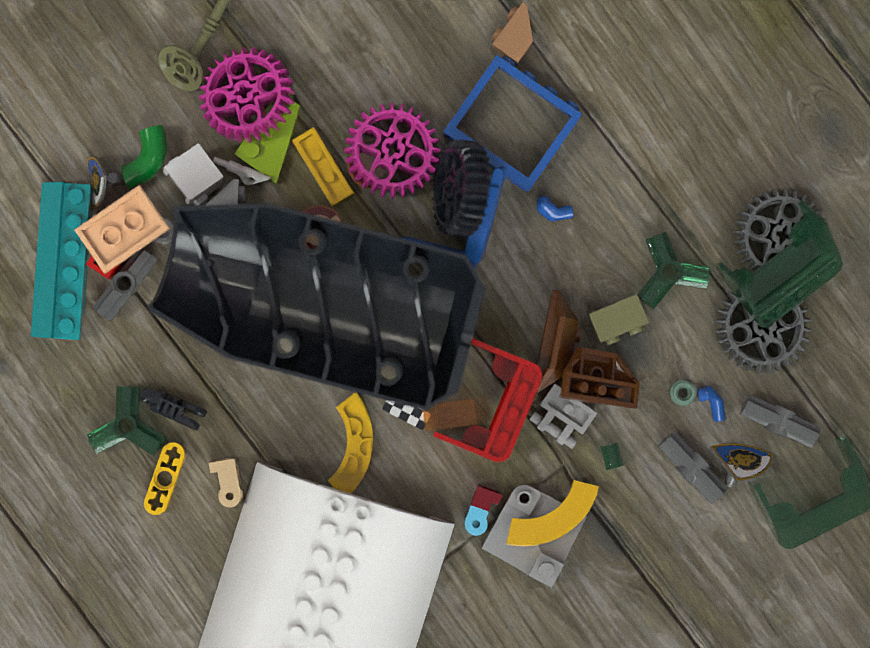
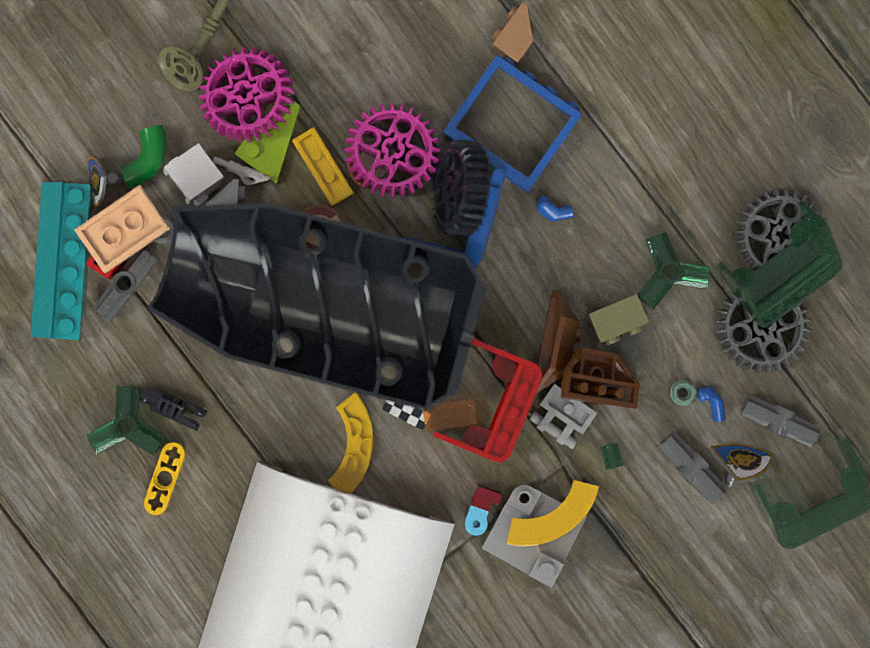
tan leg [209,456,243,508] -> none

